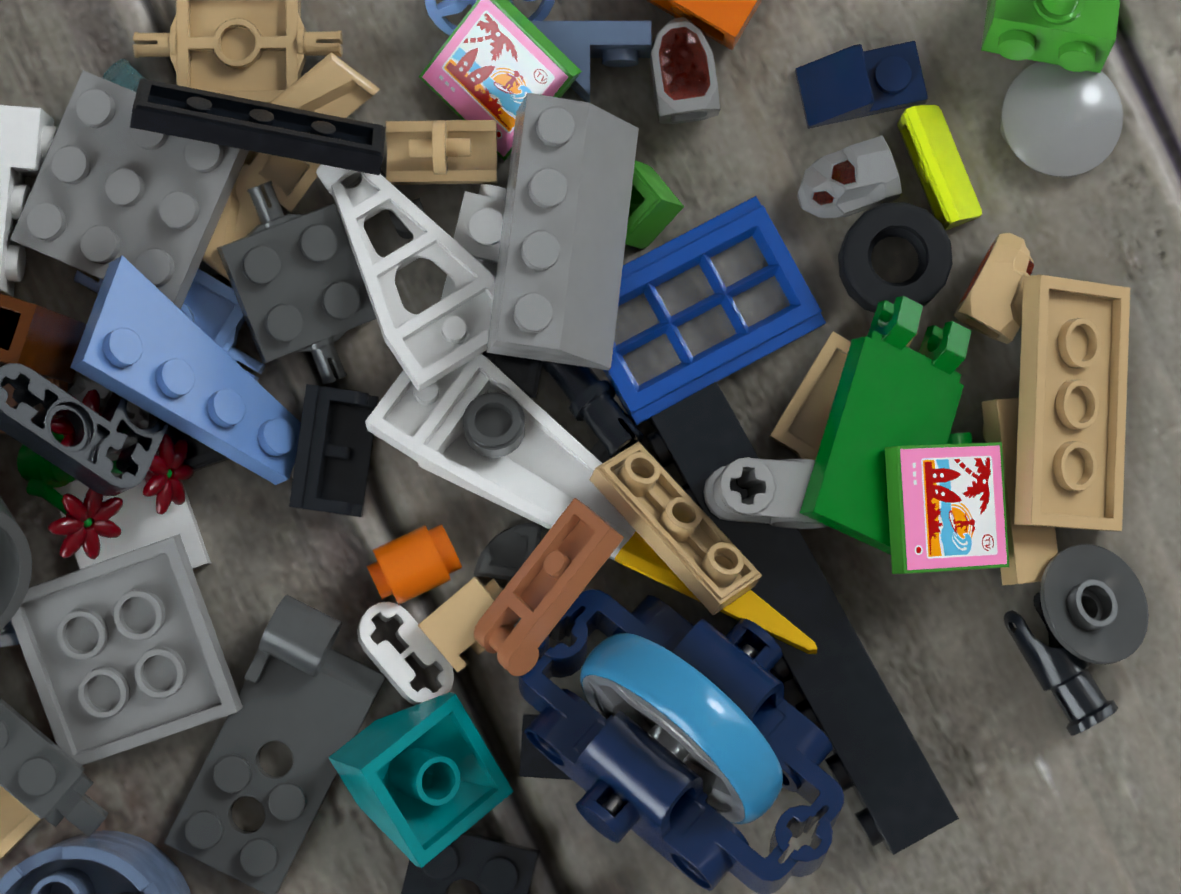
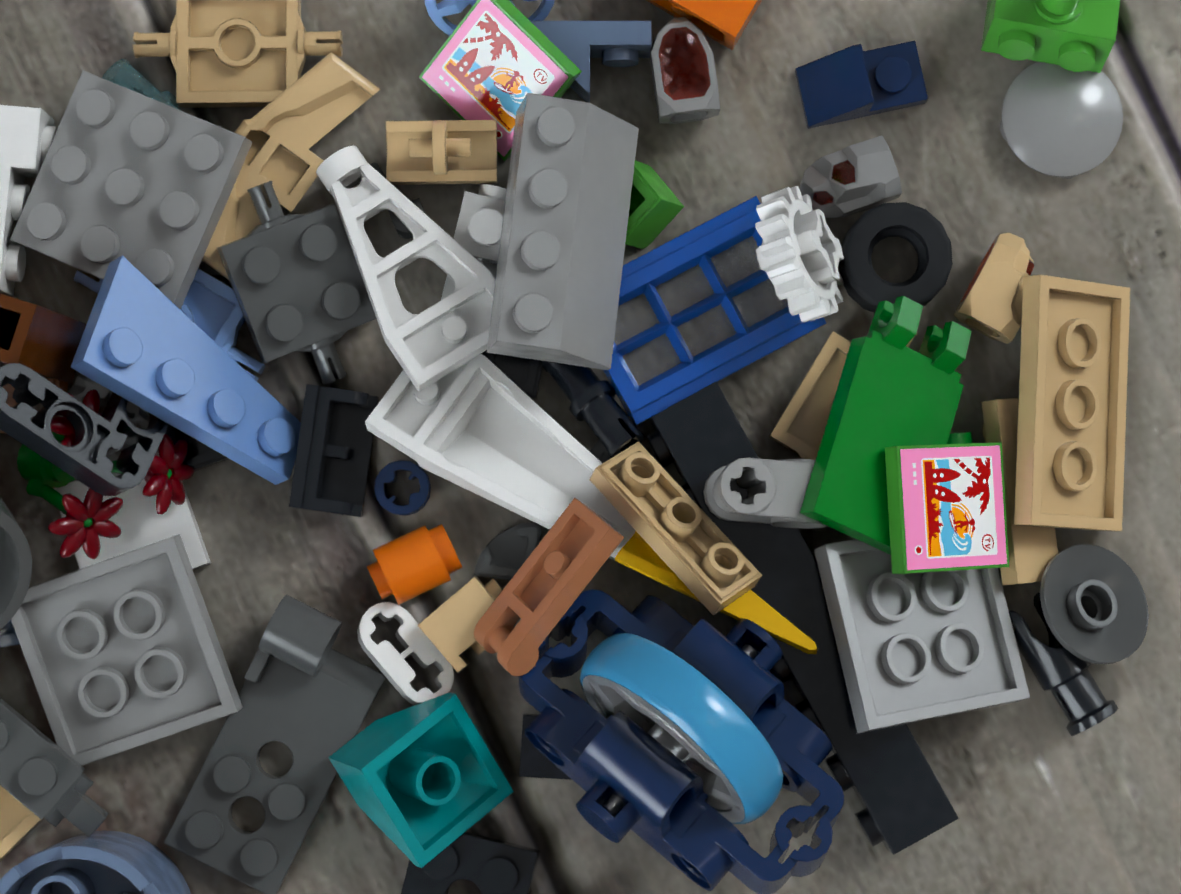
black tile [130,79,386,175] -> none
dark grey tile [463,392,525,458] -> none
neon yellow slope [897,105,982,231] -> none
none -> dark blue bush [374,460,431,516]
none -> white gear [755,186,844,323]
none -> light grey plate [814,539,1030,733]

